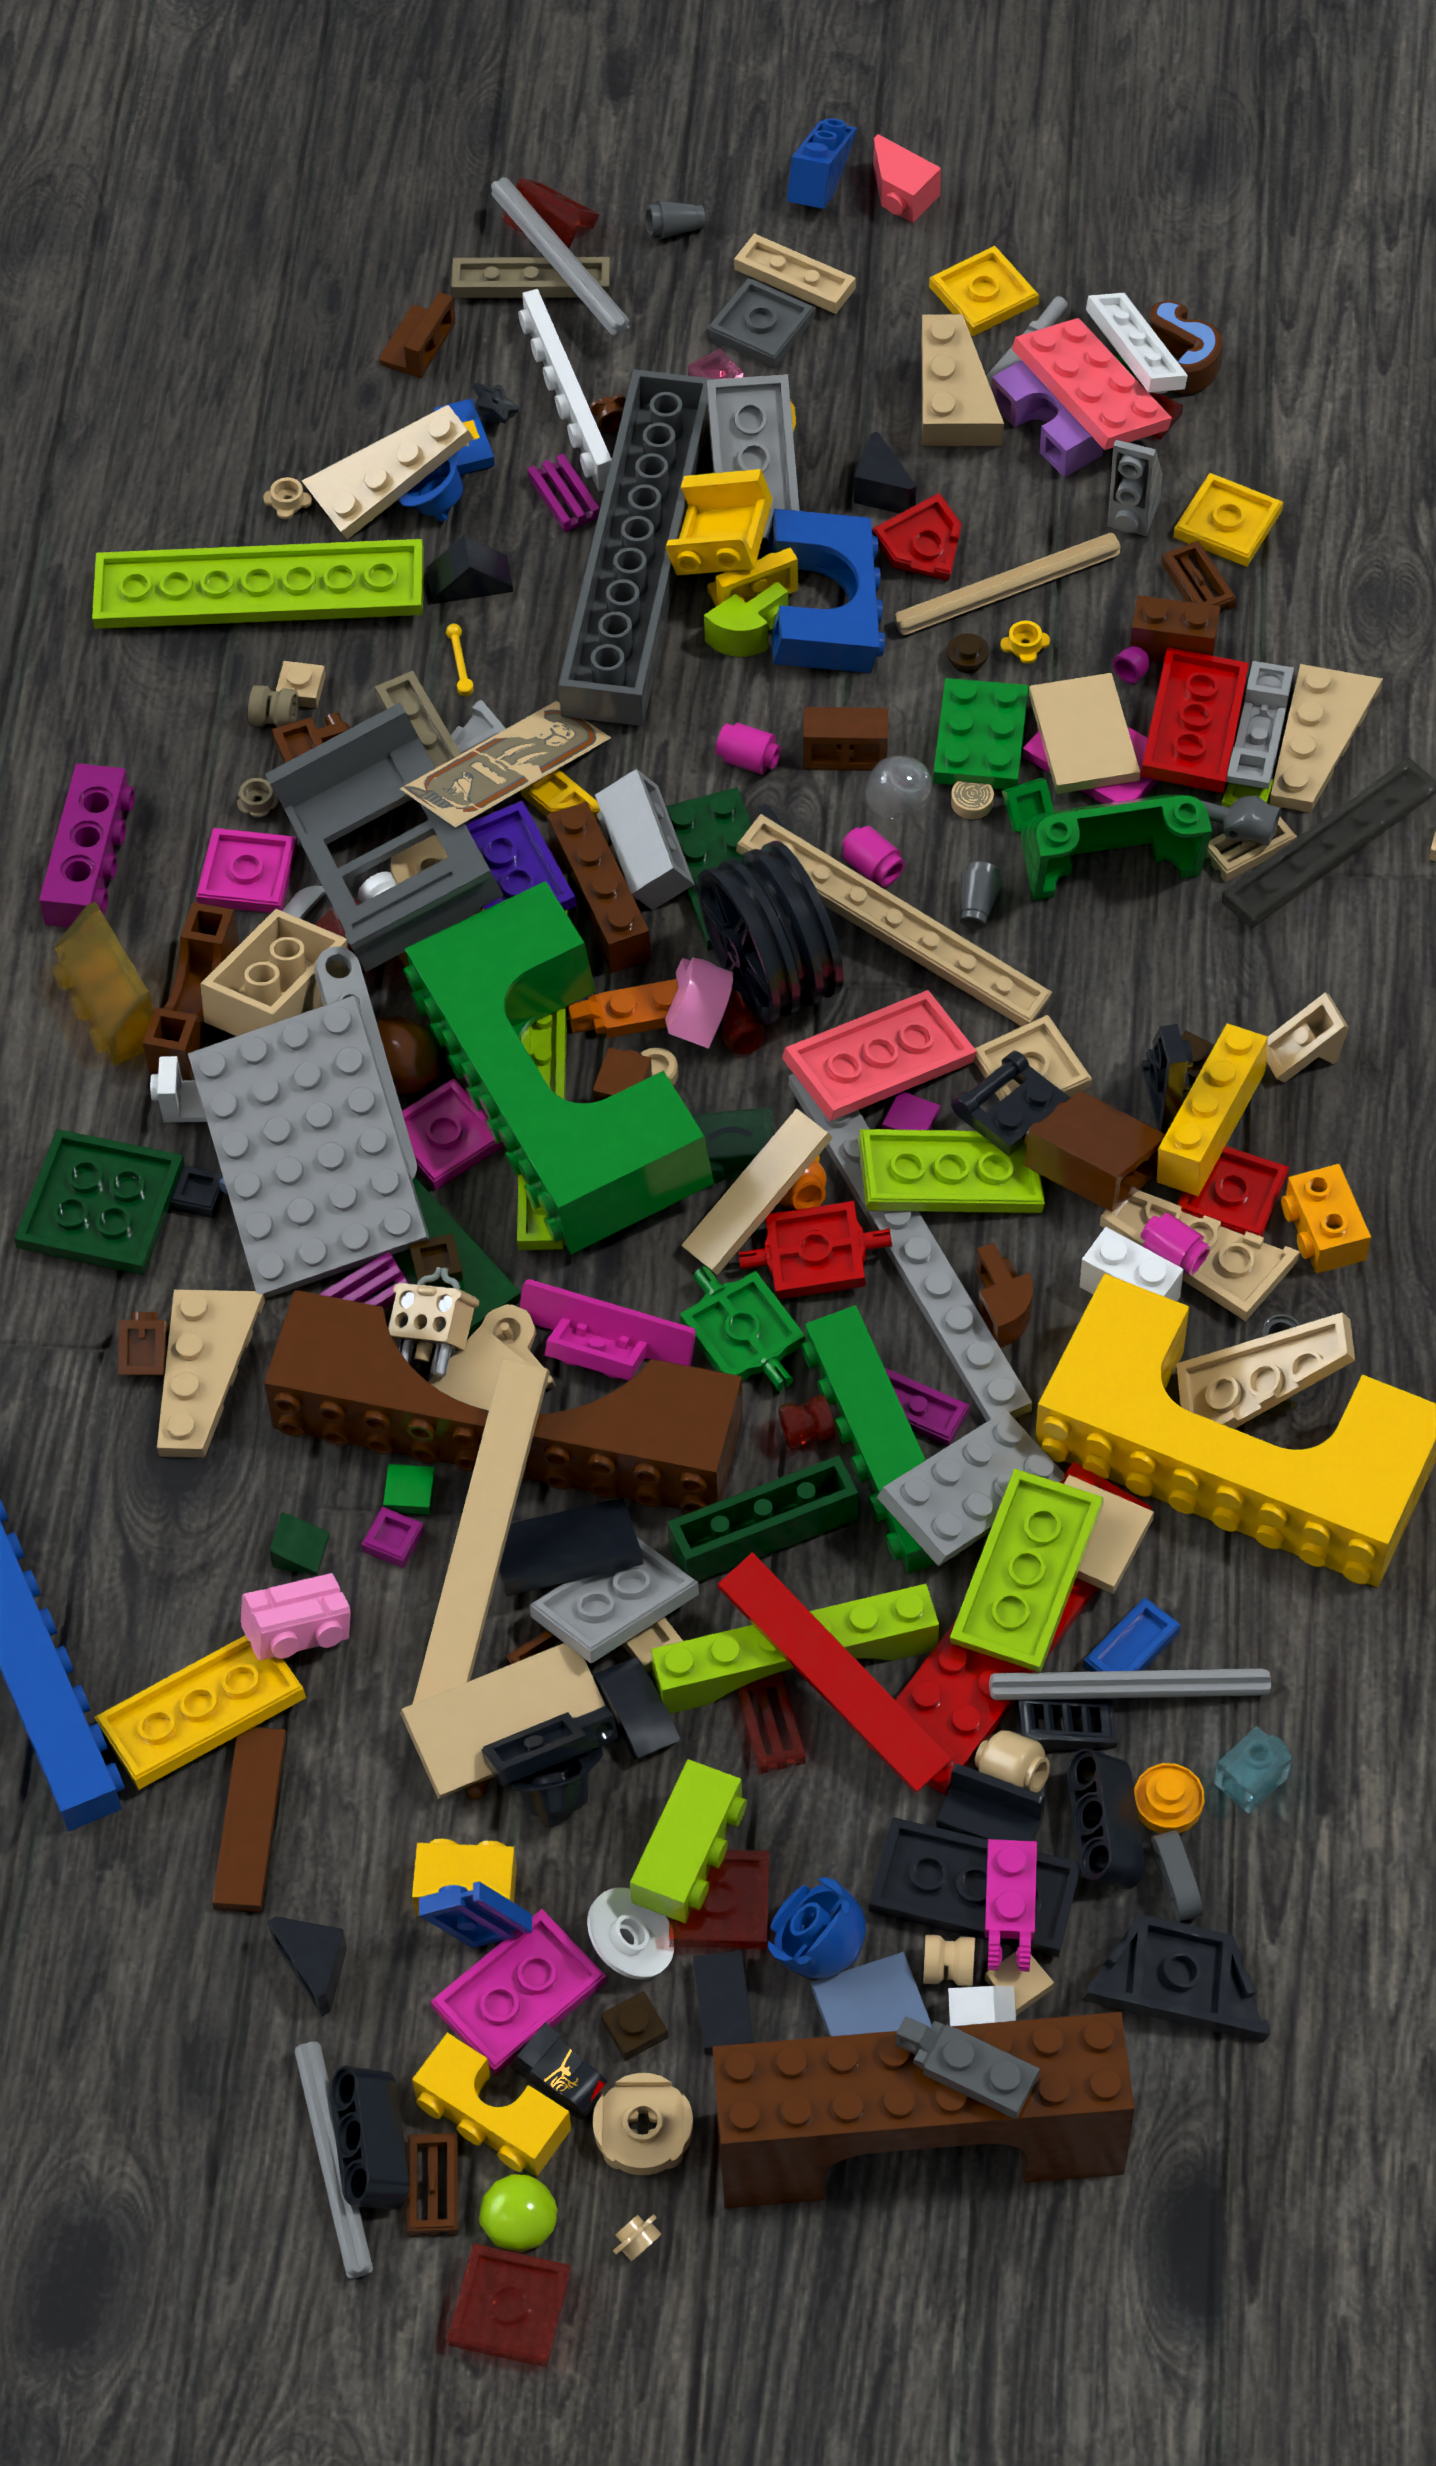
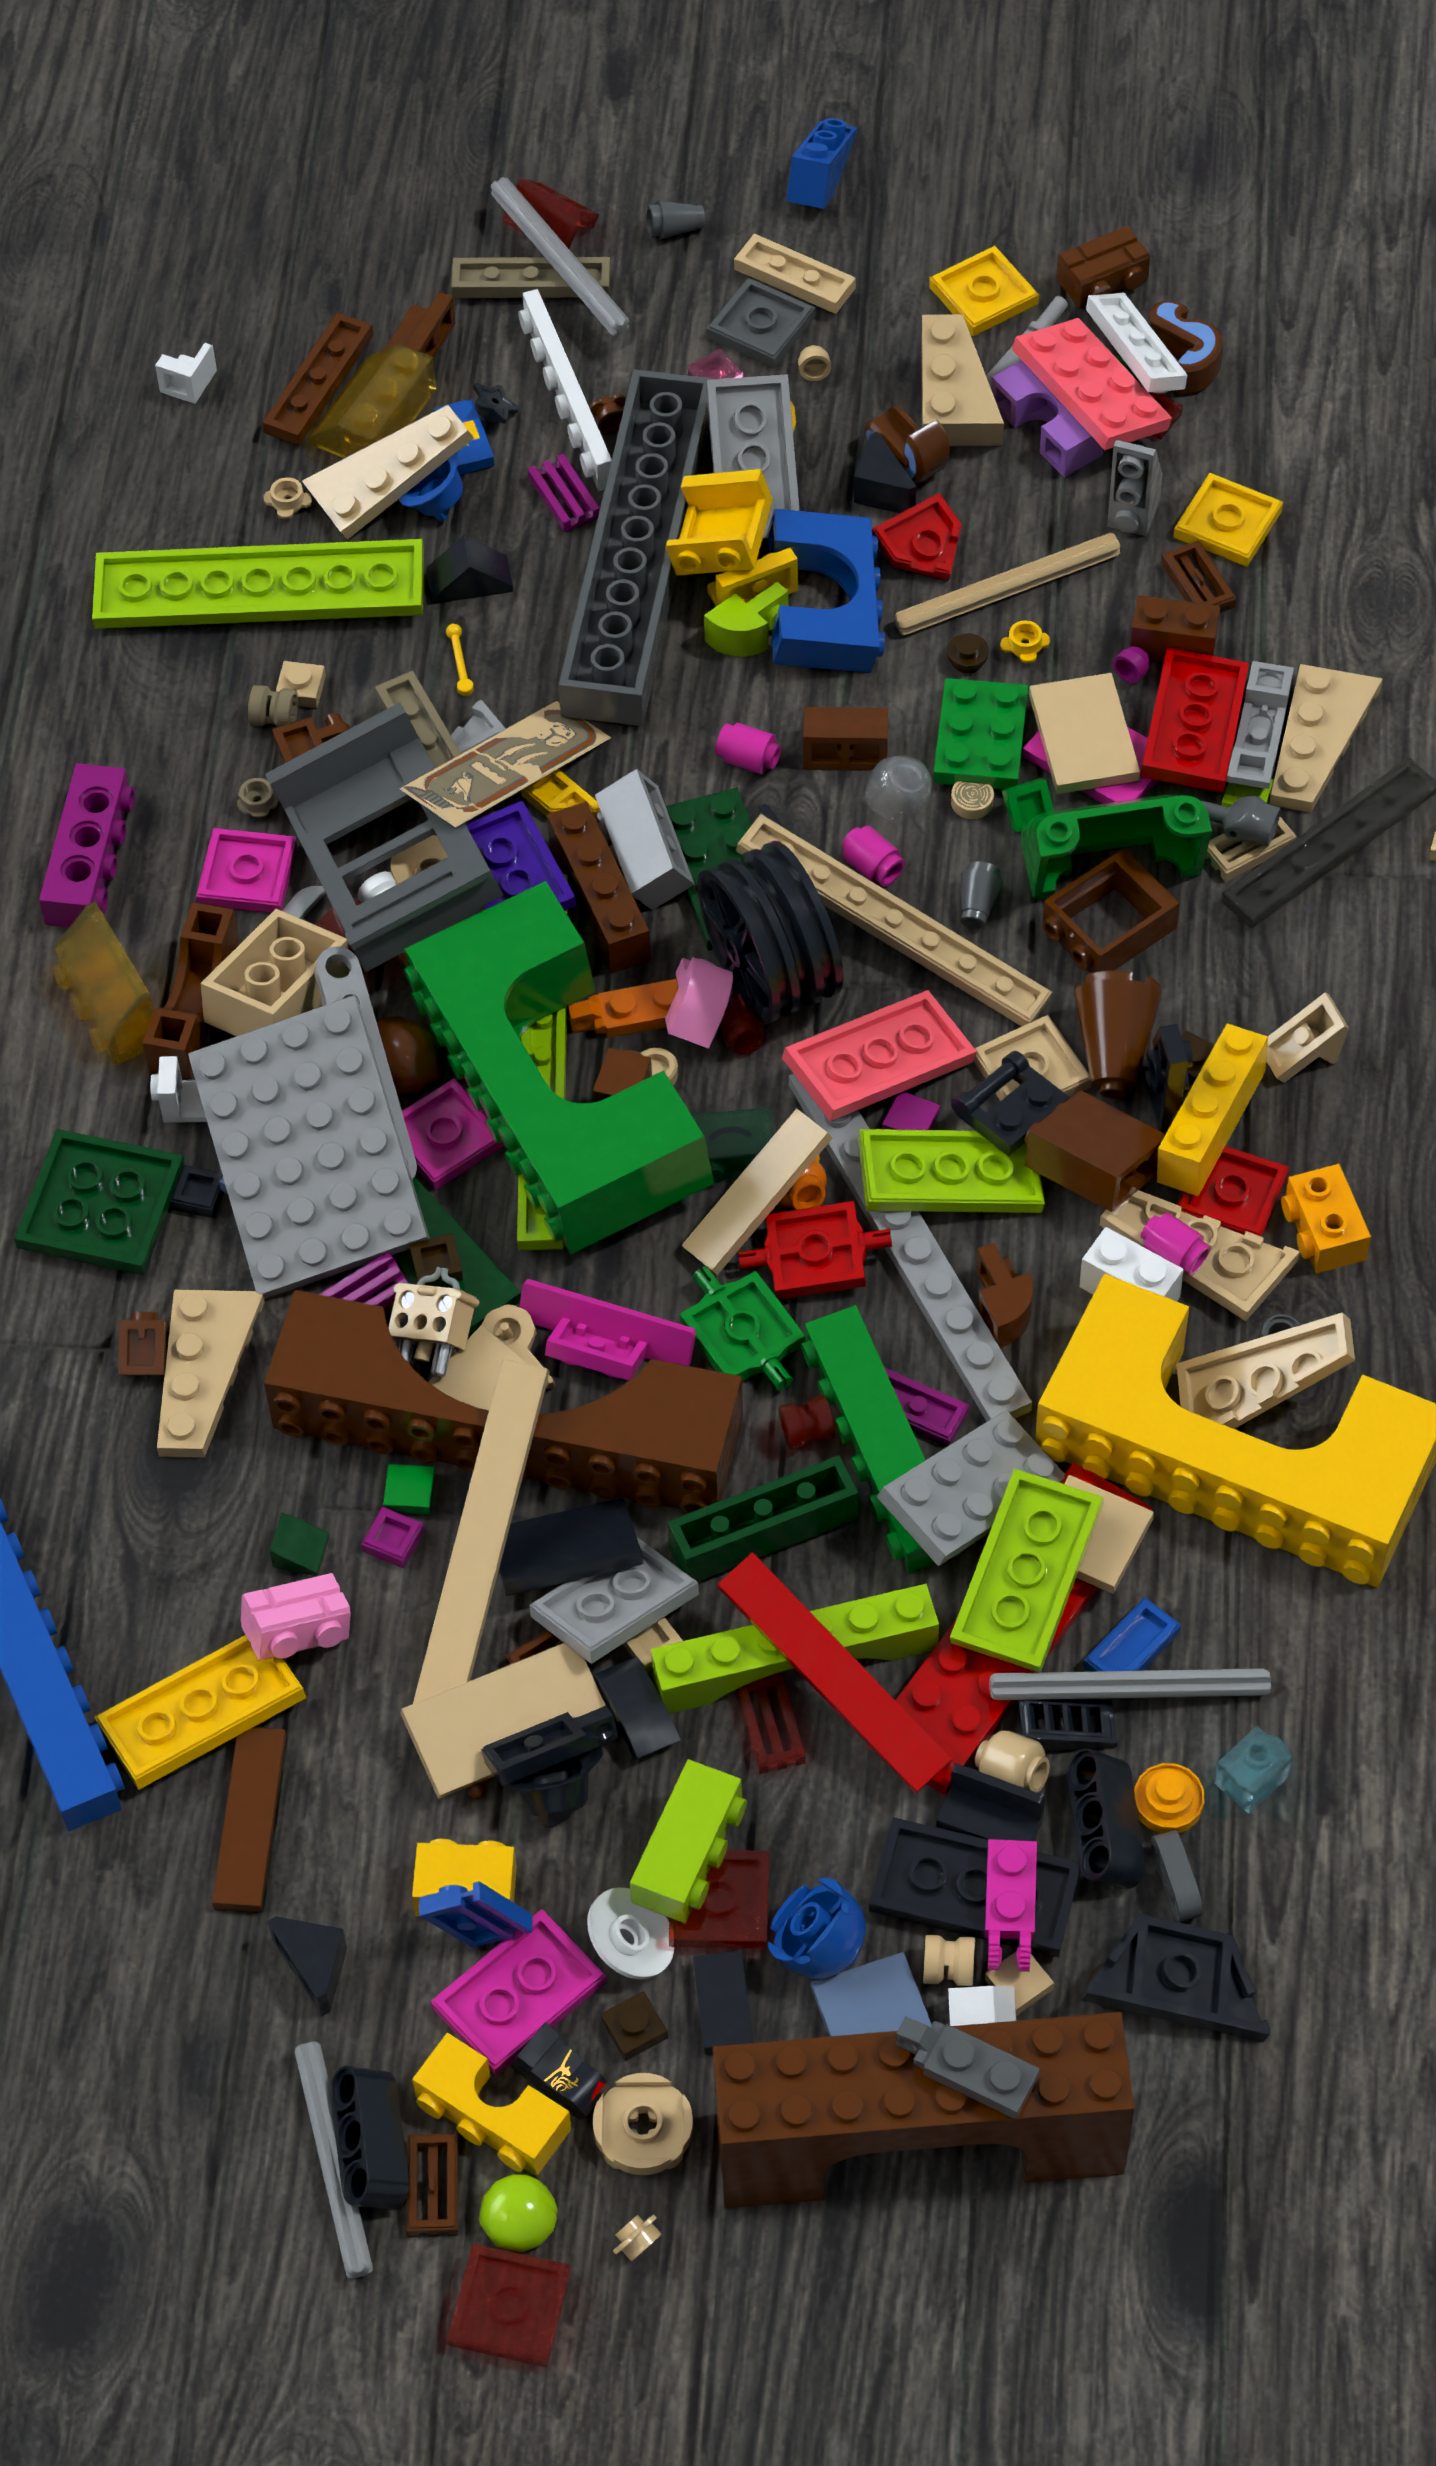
coral slope [873,134,941,223] -> none
none -> white panel [155,343,217,404]
none -> reddish brown plate [262,312,373,446]
none -> clear yellow slope [307,344,436,458]
none -> tan hinge [798,345,831,381]
none -> reddish brown animal [864,406,950,484]
none -> reddish brown window [1042,848,1180,973]
none -> reddish brown brick [1056,226,1150,308]
none -> reddish brown cone [1074,971,1162,1098]

